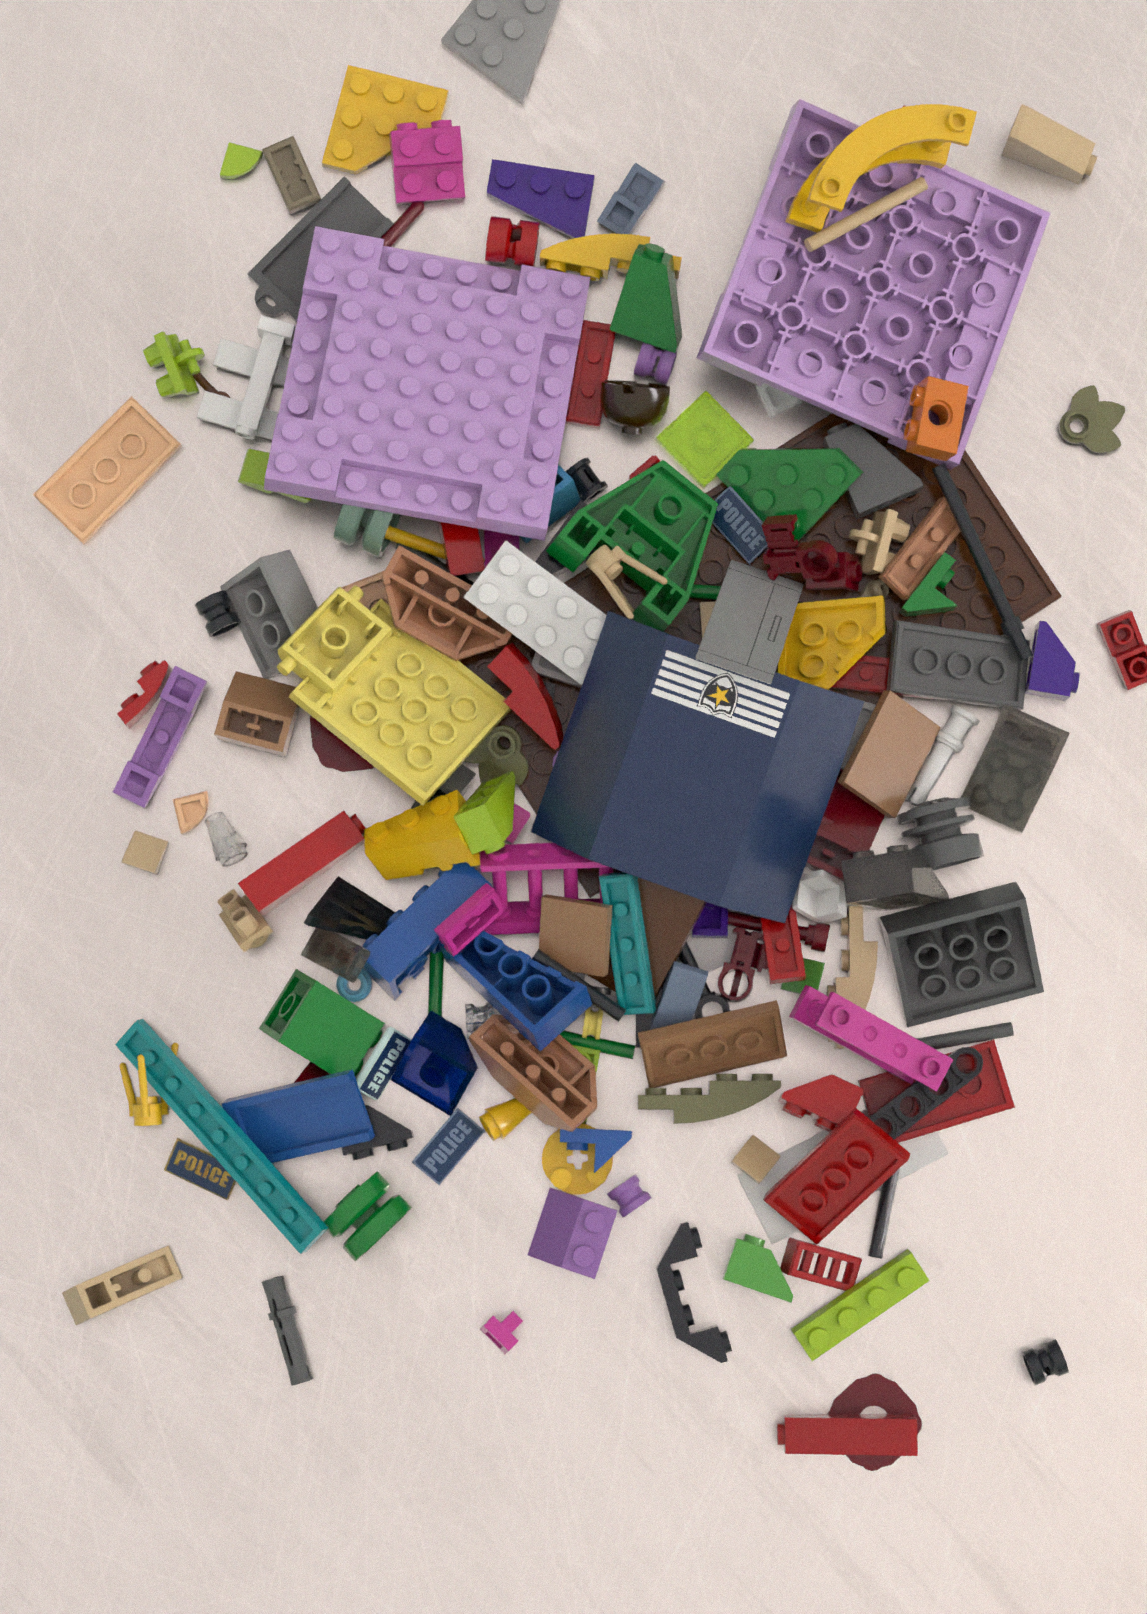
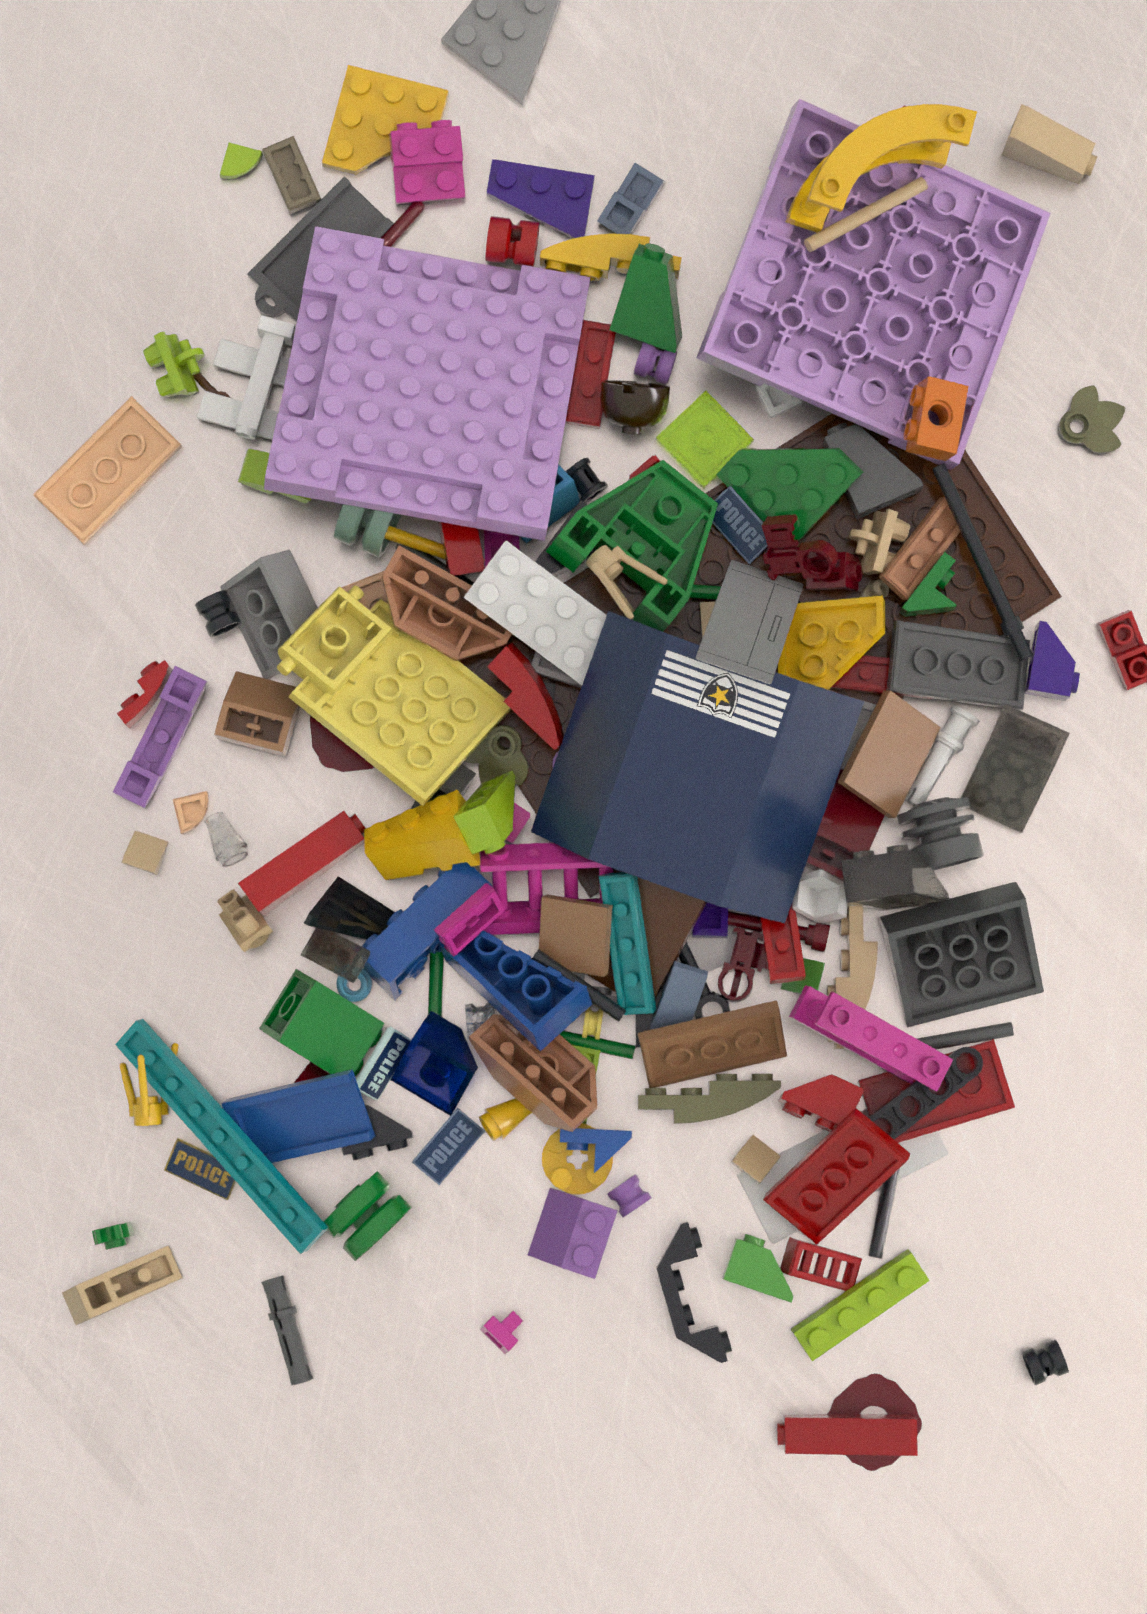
none -> green plate [92,1222,134,1250]

